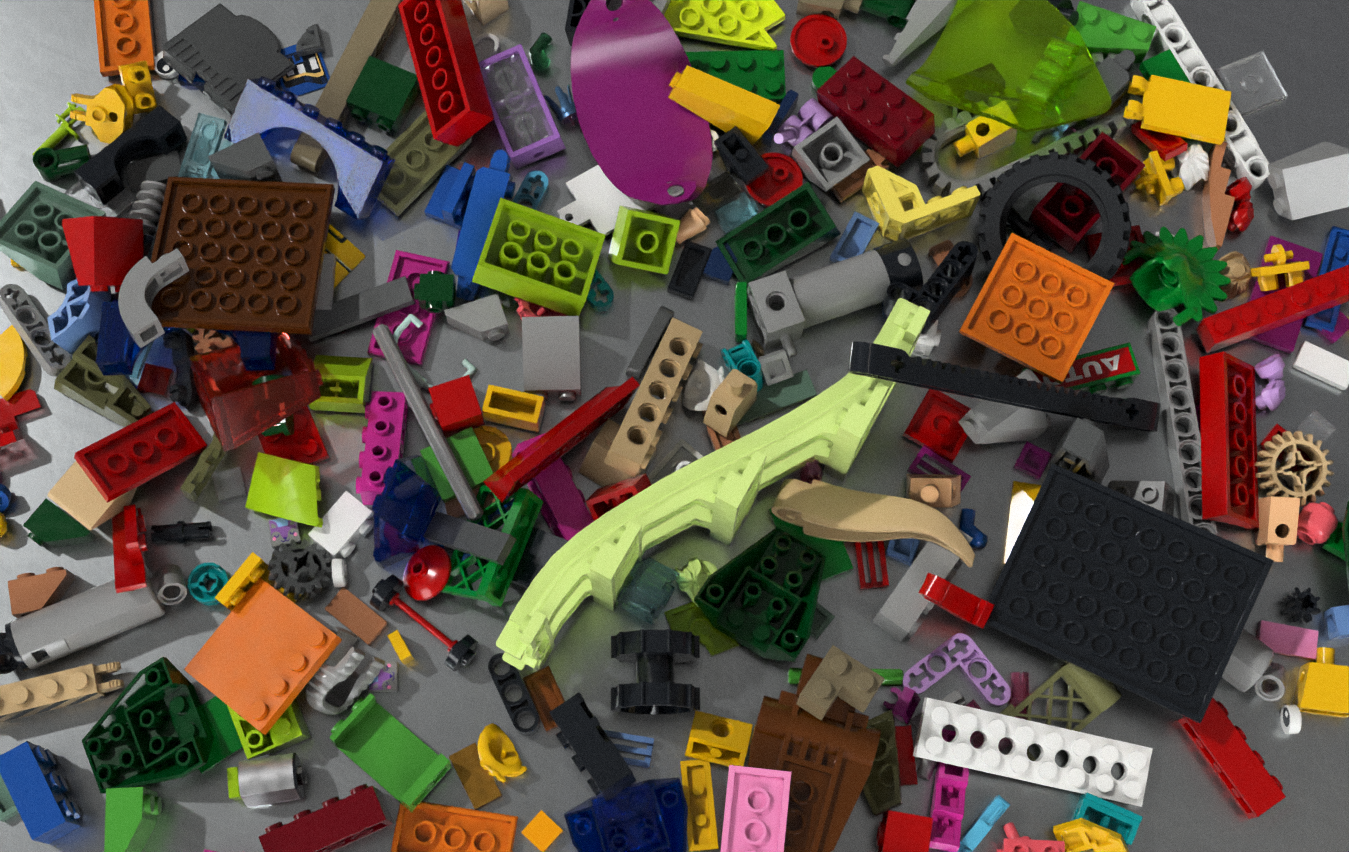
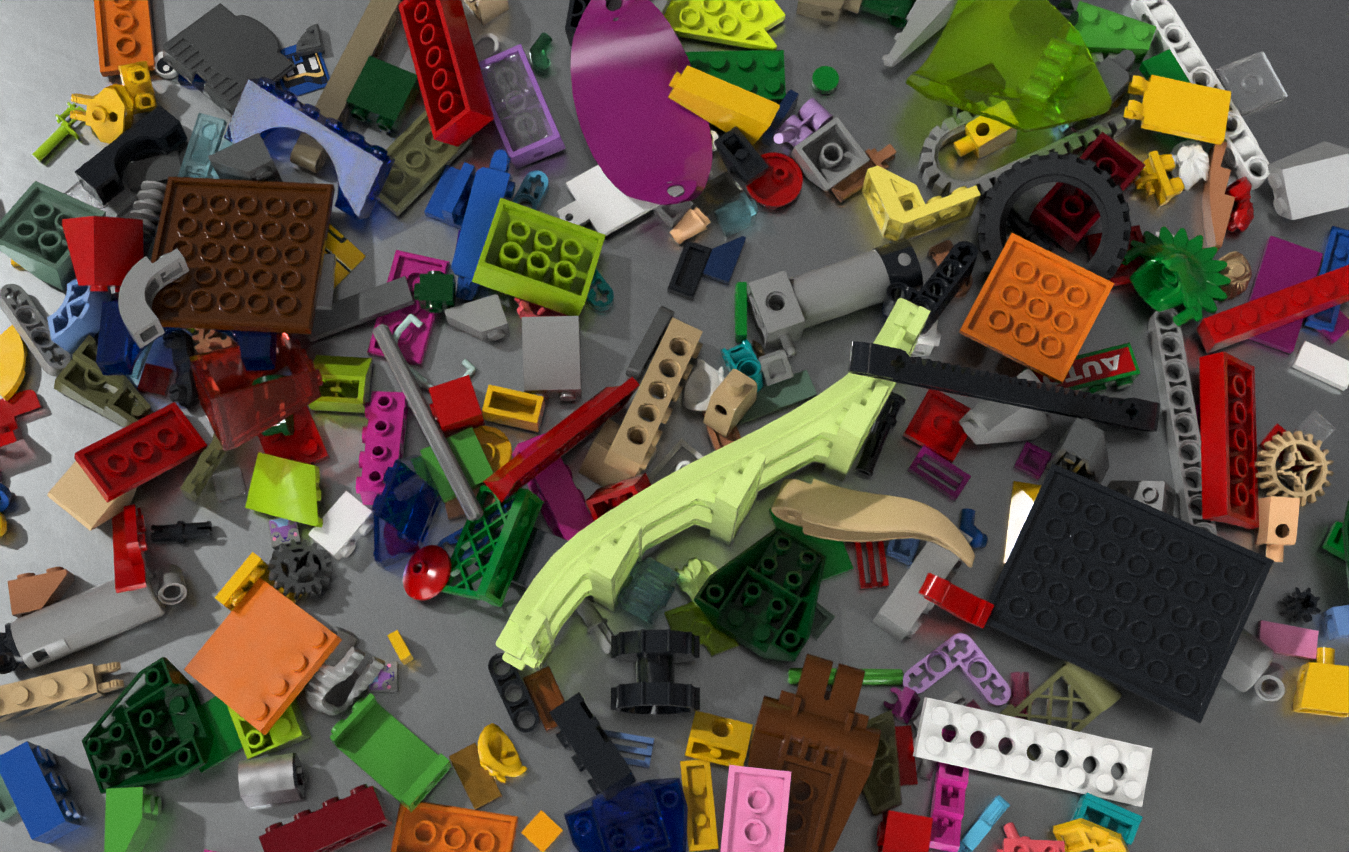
dark green slope [23,498,98,548] -> none
dark green piece [33,144,91,182] -> none
teal wheel [187,563,231,606] -> none
lime tile [227,767,242,801] -> none
nougat tile [324,587,388,646] -> none
white tile [332,558,348,588] -> none
black axle [370,574,478,672] -> none
dark grey tile [423,511,517,565] -> none
flat silver piece [544,85,578,126] -> none
lime slope [607,205,680,275] -> none
dark green slope [715,182,841,286] -> none
red piece [790,14,847,68] -> none
dark tan brick [796,645,885,721] -> none
clear pink axle [800,459,823,484] -> none
dark red brick [817,56,935,167] -> none
medium blue tile [829,211,879,263] -> none
light nougat torso [906,474,961,507] -> none
dark grey leg [1032,124,1055,144] -> none
red tile [1131,120,1188,161] -> none
red brick [1178,698,1286,819] -> none
yellow hips [1250,244,1310,291] -> none
lavender arm [1254,354,1286,411] -> none
white tile [1280,704,1302,734] -> none
coral head [1297,502,1338,545] -> none
none -> light grey axle [576,598,614,654]
none -> black pin [855,392,906,476]

